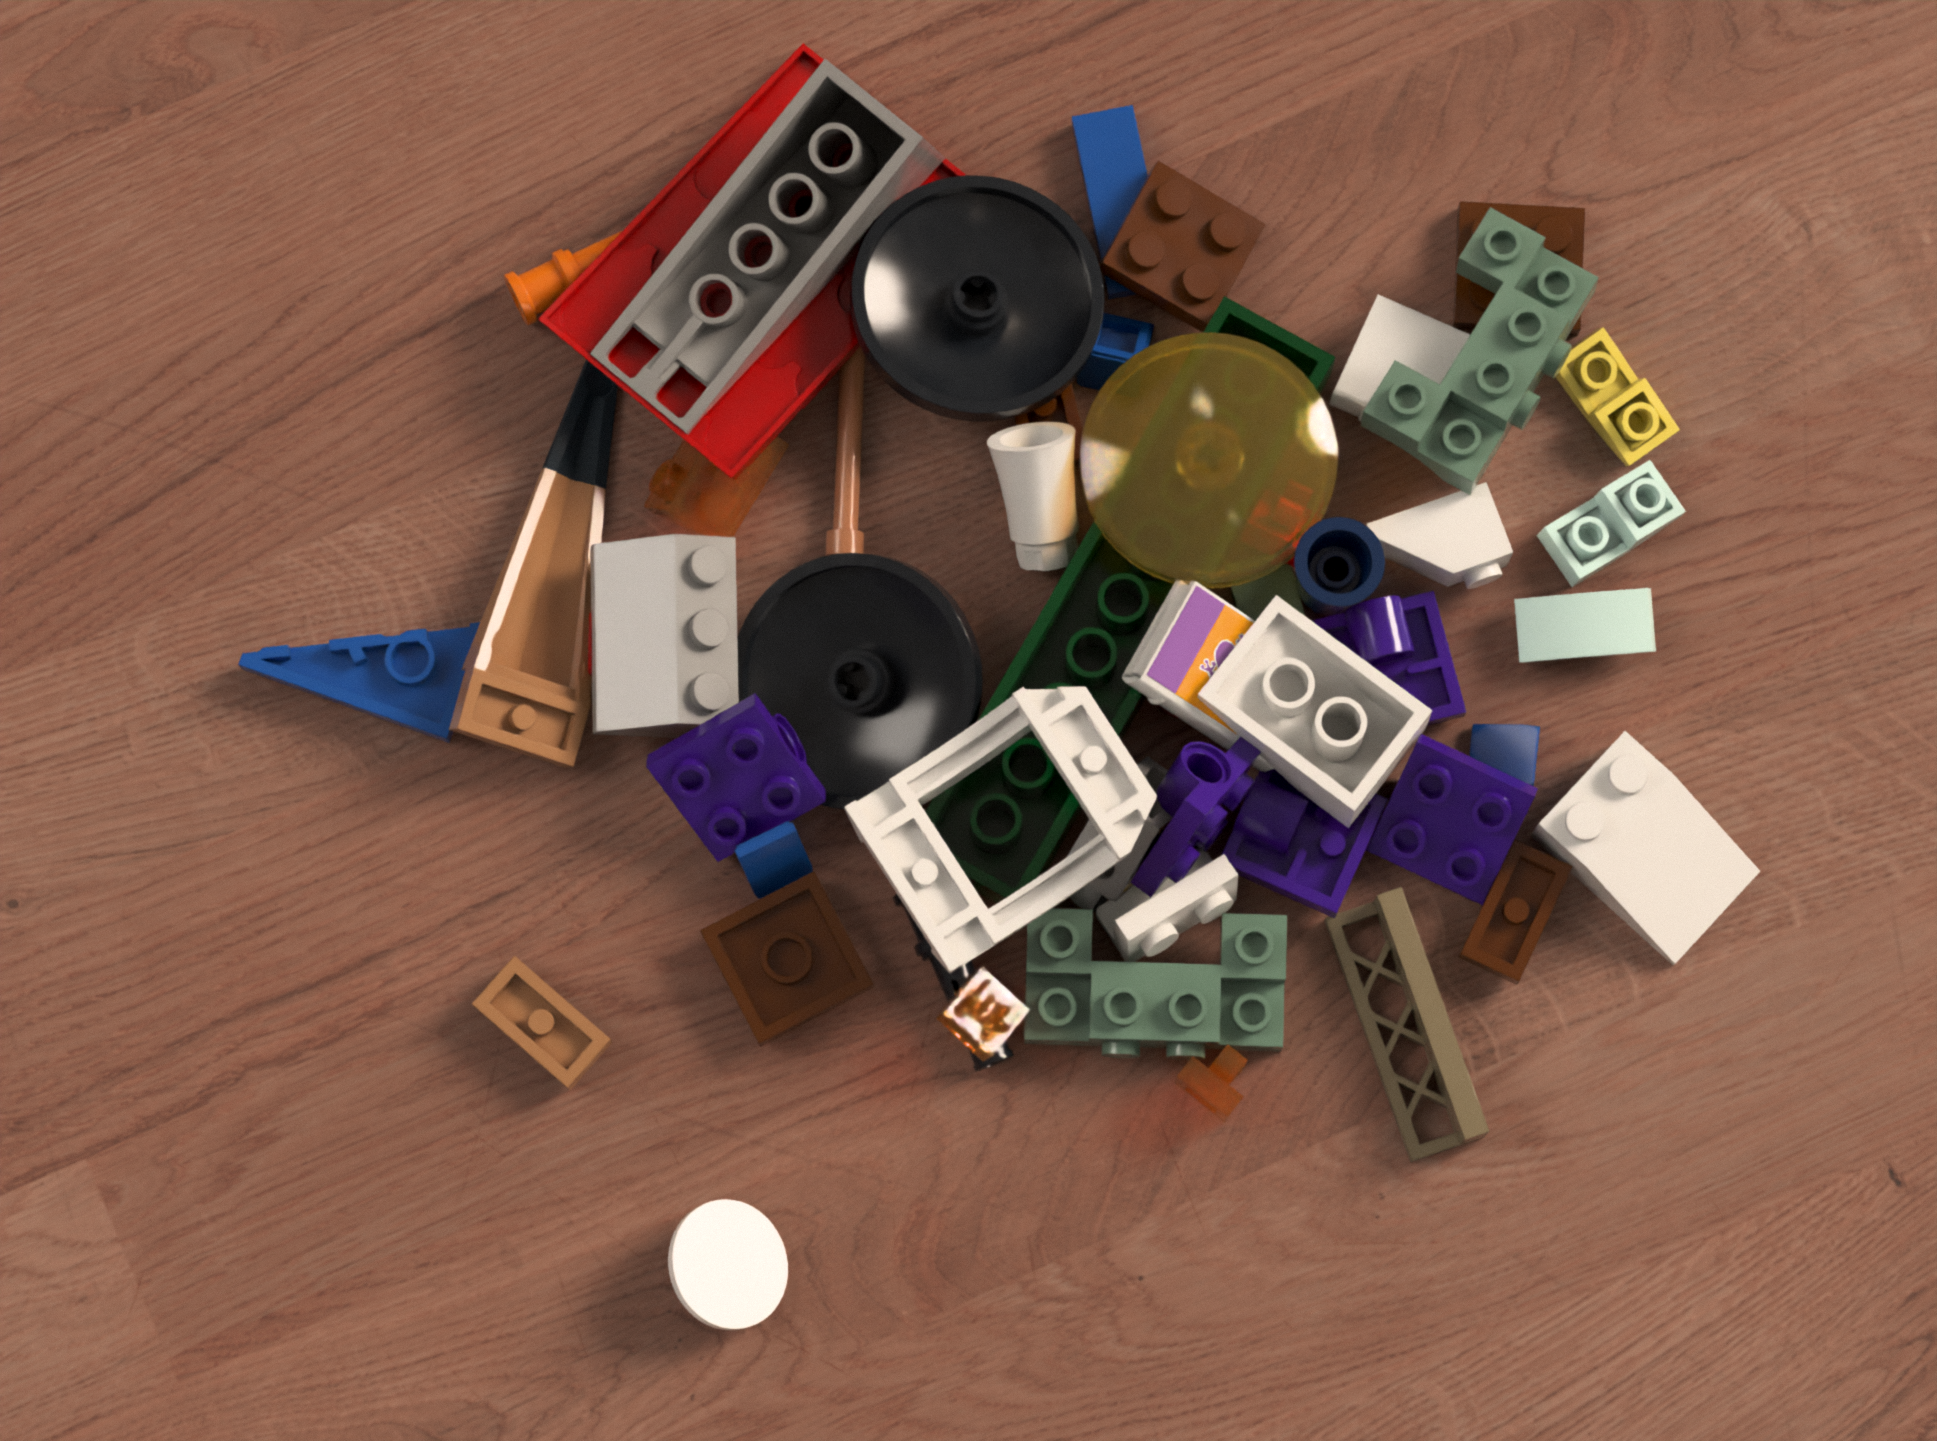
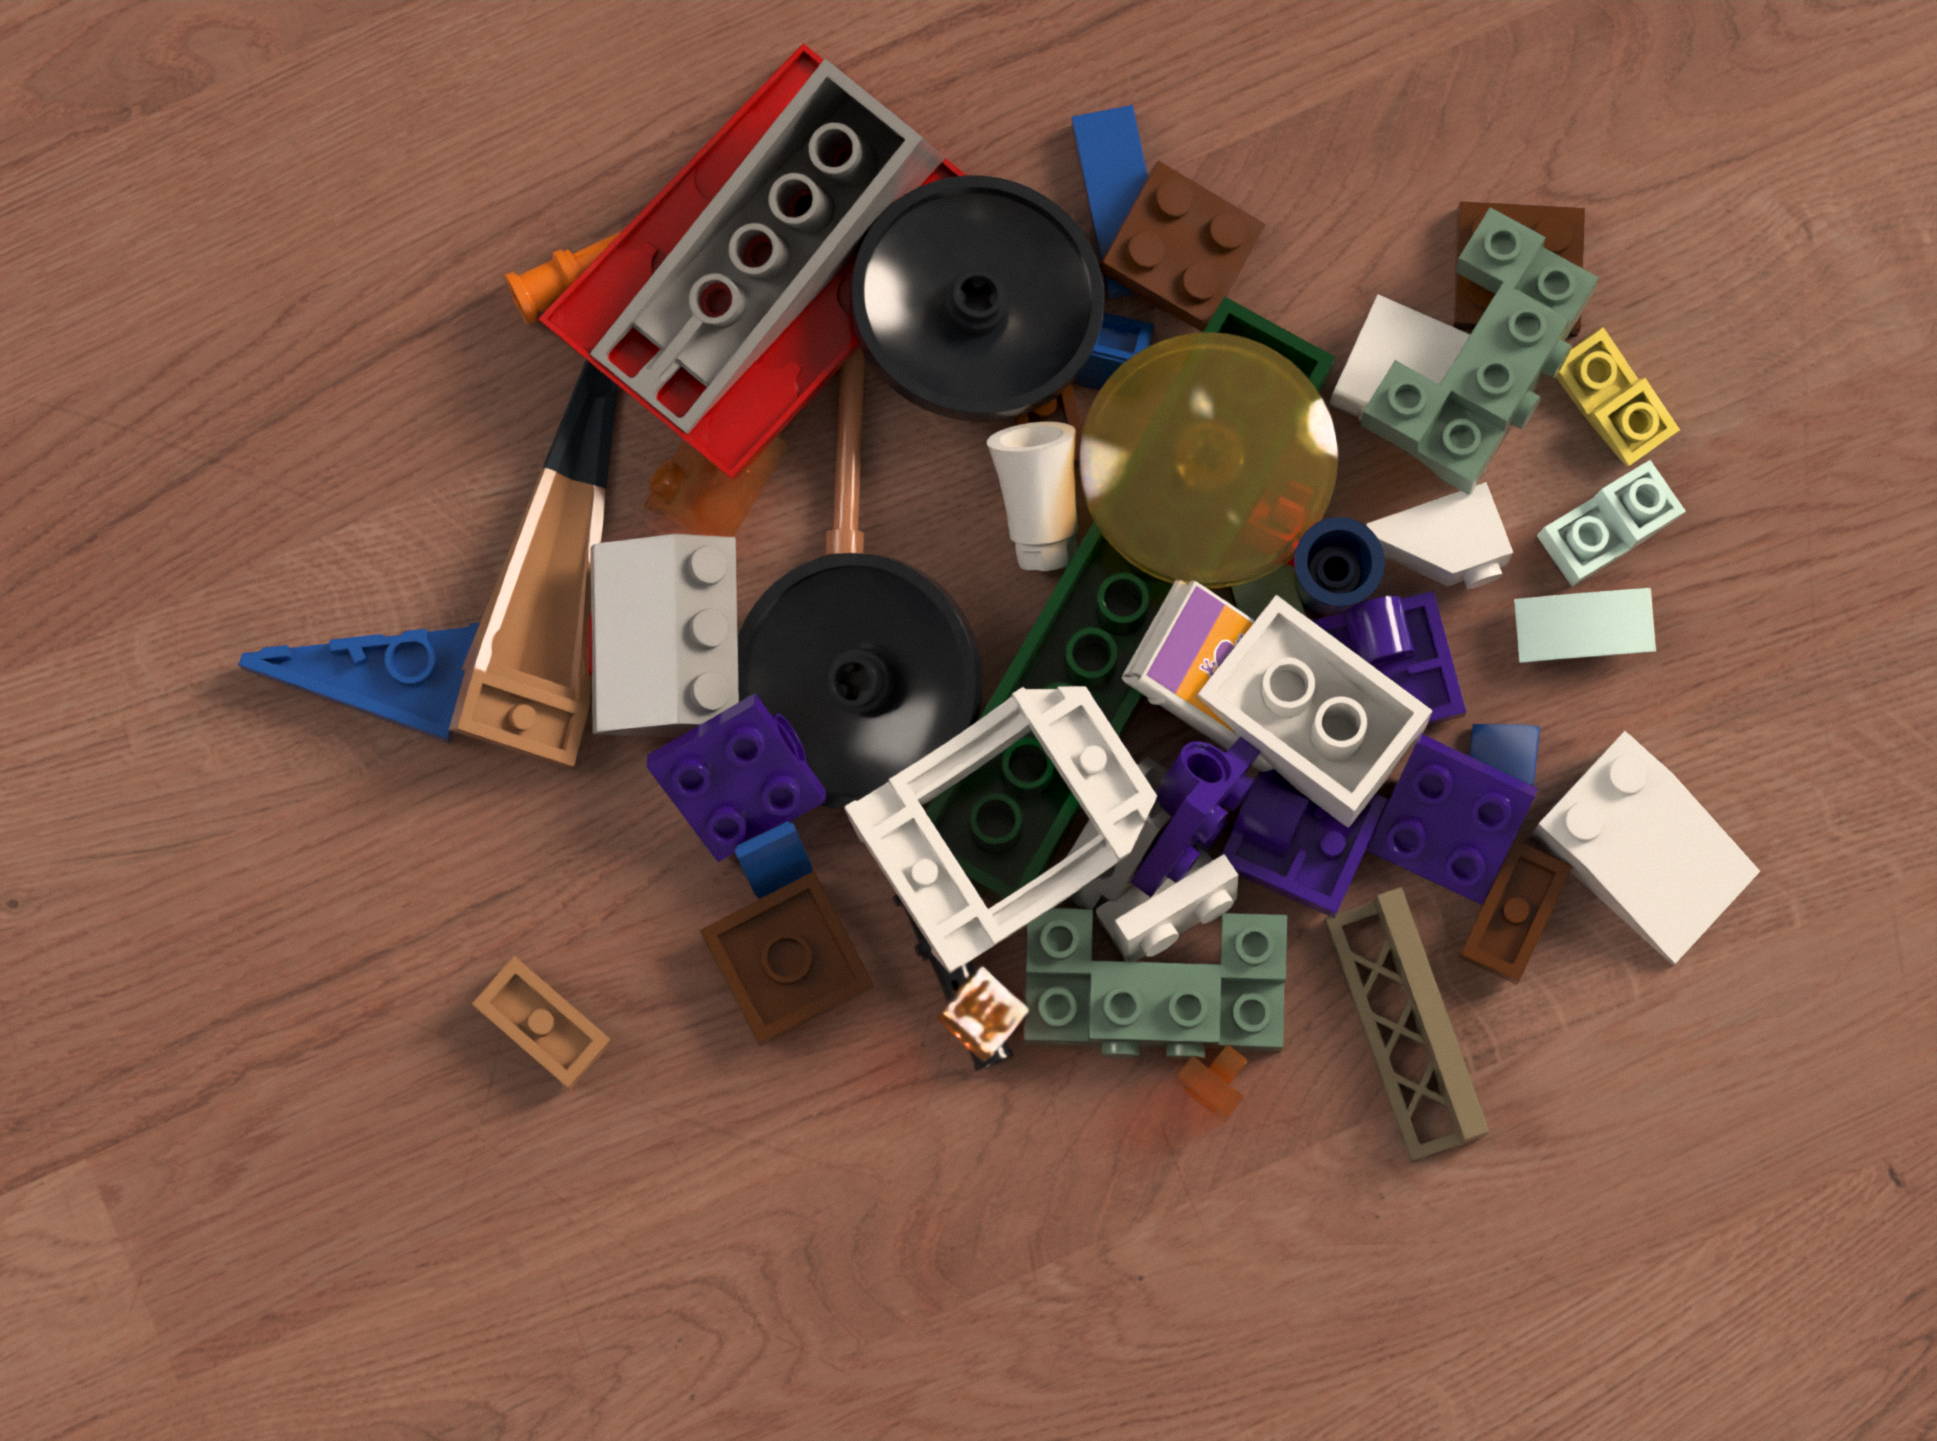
white piece [668,1199,788,1331] -> none

